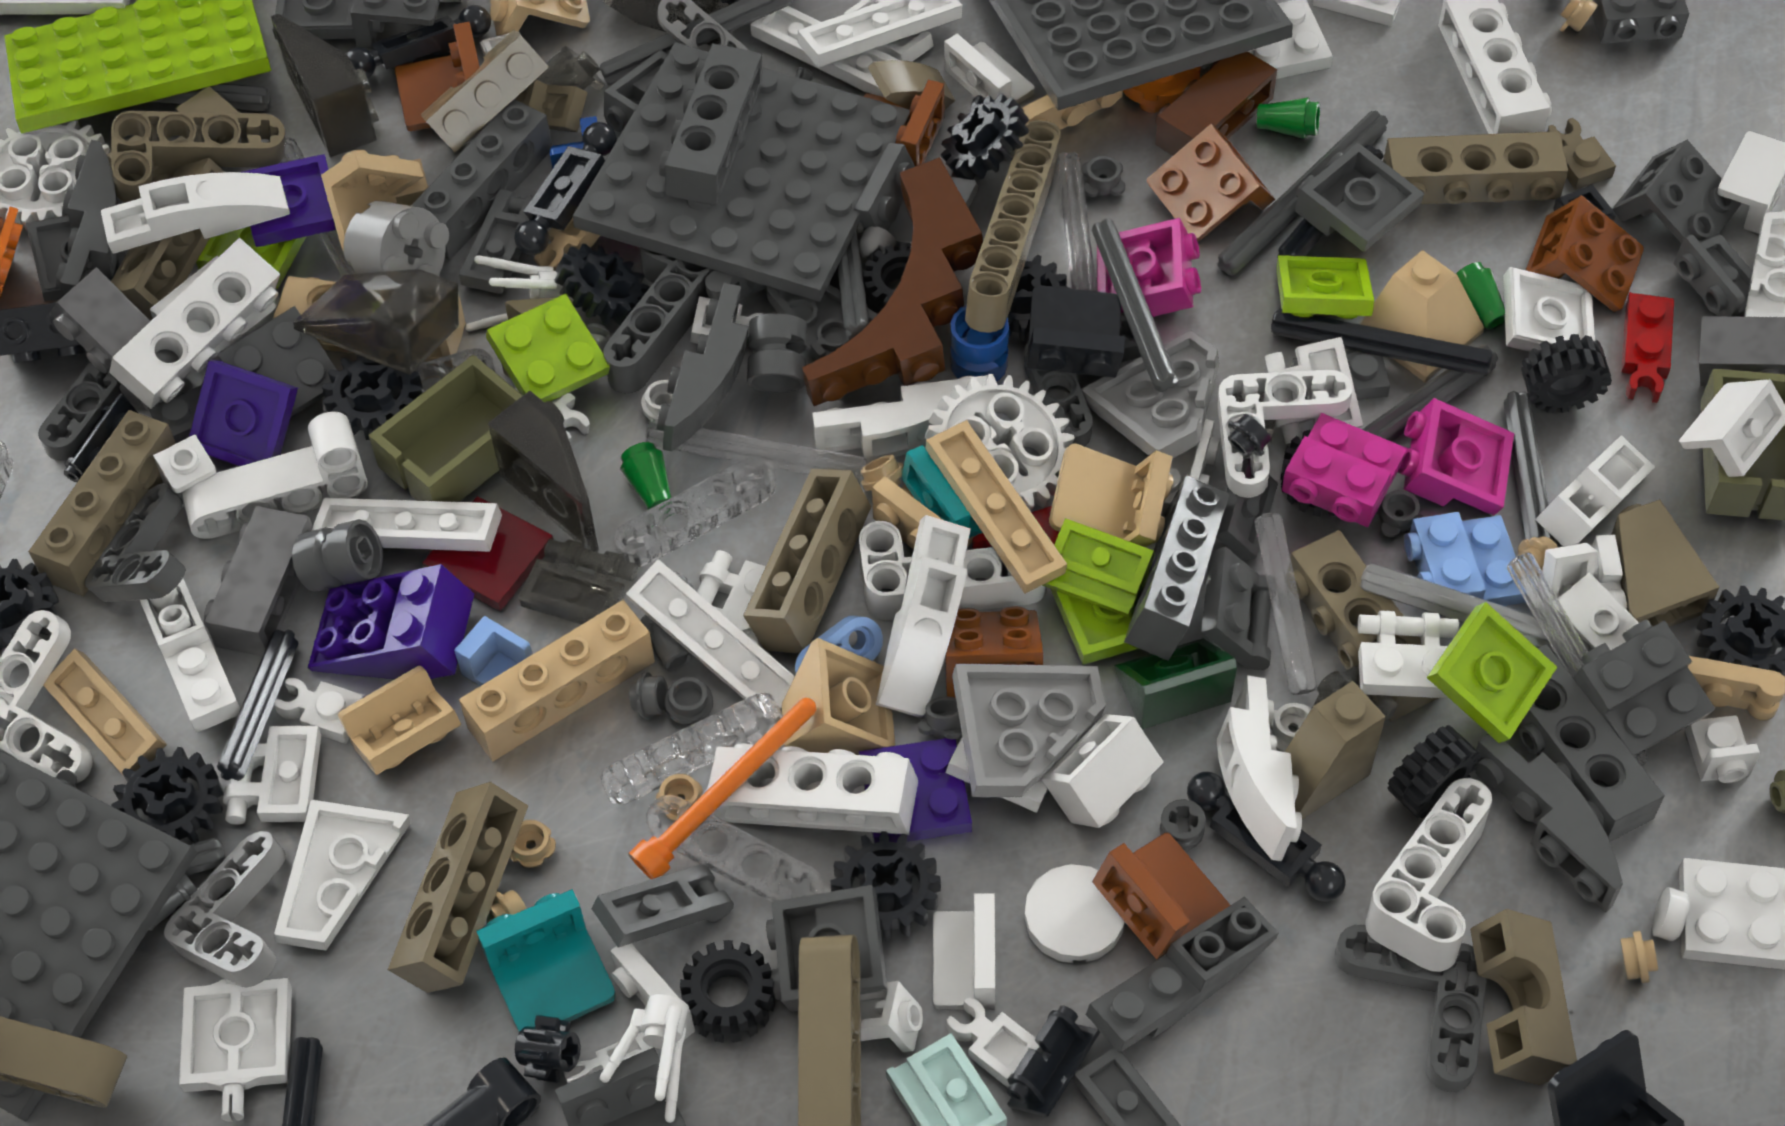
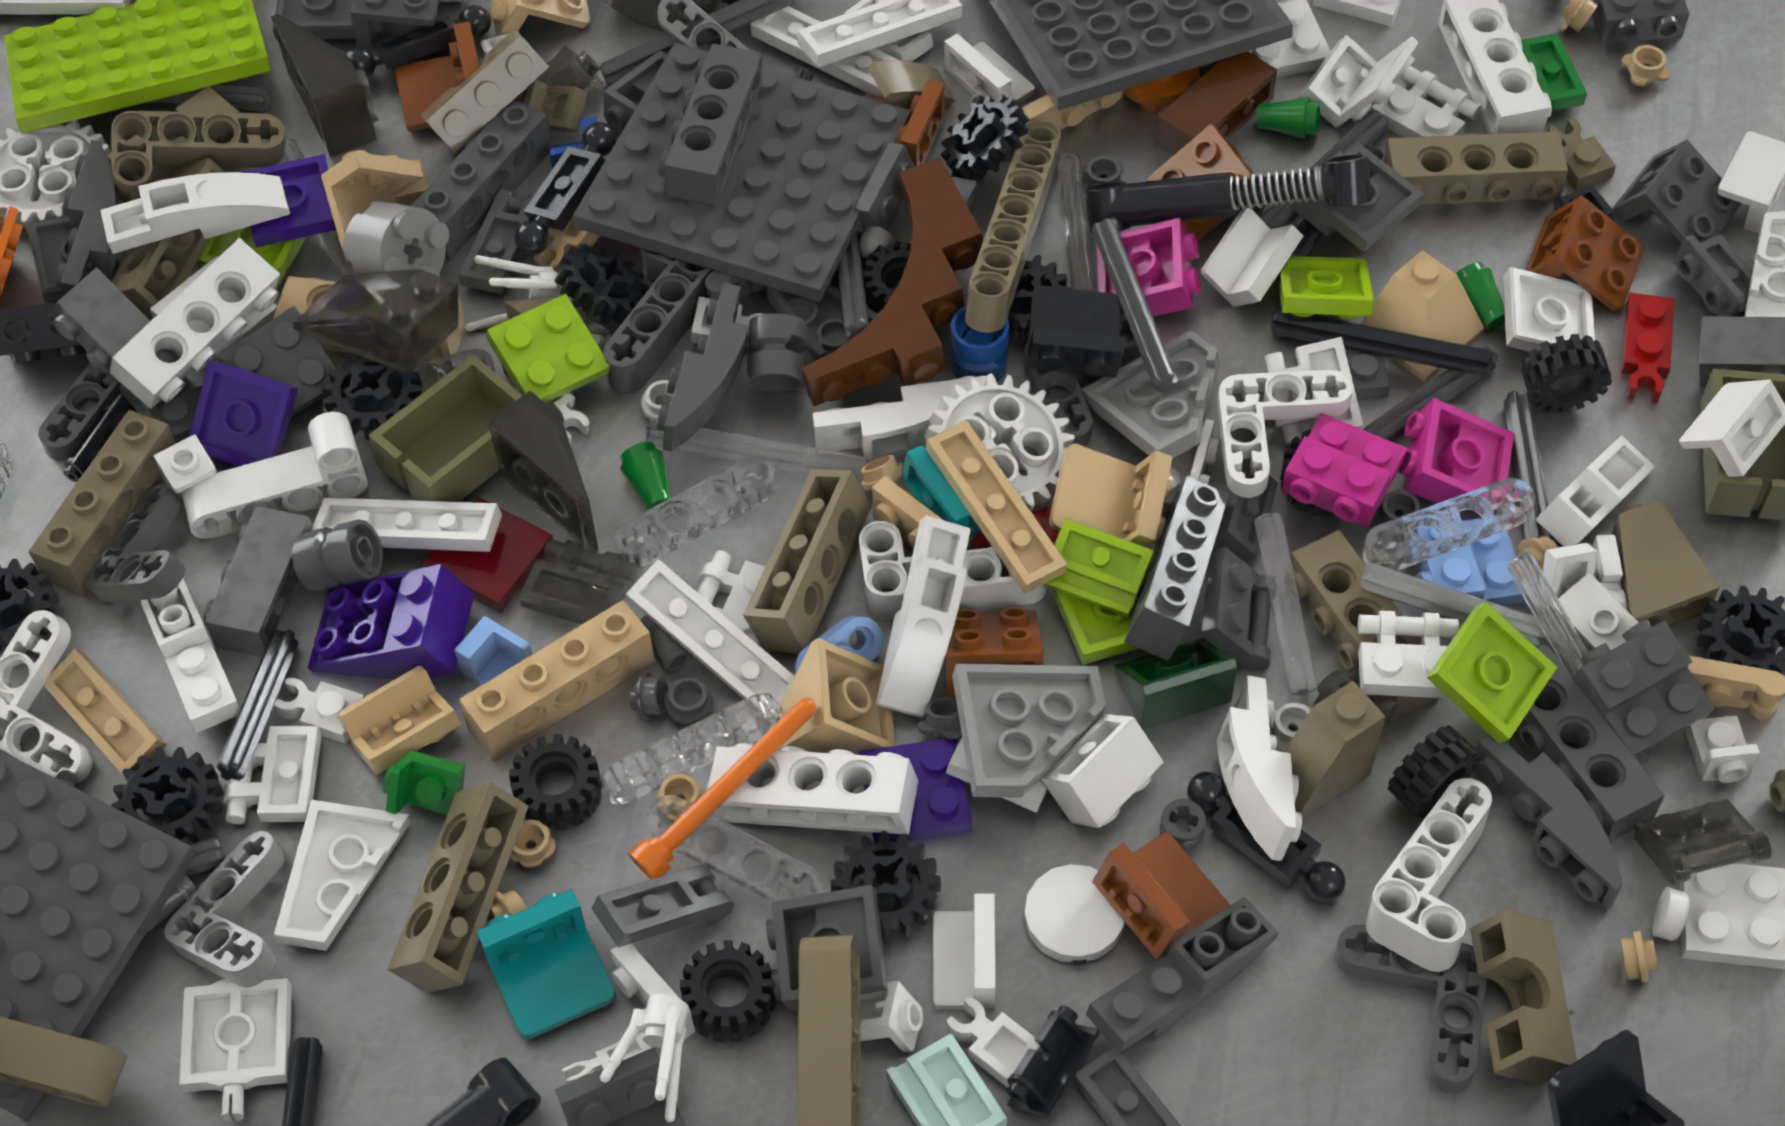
black gear [515,1015,581,1083] -> none
black plate [1228,414,1271,457] -> none
none -> green bracket [383,750,466,815]
none -> black tyre [509,734,603,831]
none -> black piece [1084,154,1372,233]
none -> white panel [1201,208,1303,307]
none -> white bracket [1300,34,1419,128]
none -> clear beam [1362,478,1535,571]
none -> white plate [1371,66,1482,137]
none -> green plate [1521,33,1587,111]
none -> tan plate [1621,45,1671,86]
none -> clear smoke plate [1635,799,1772,884]

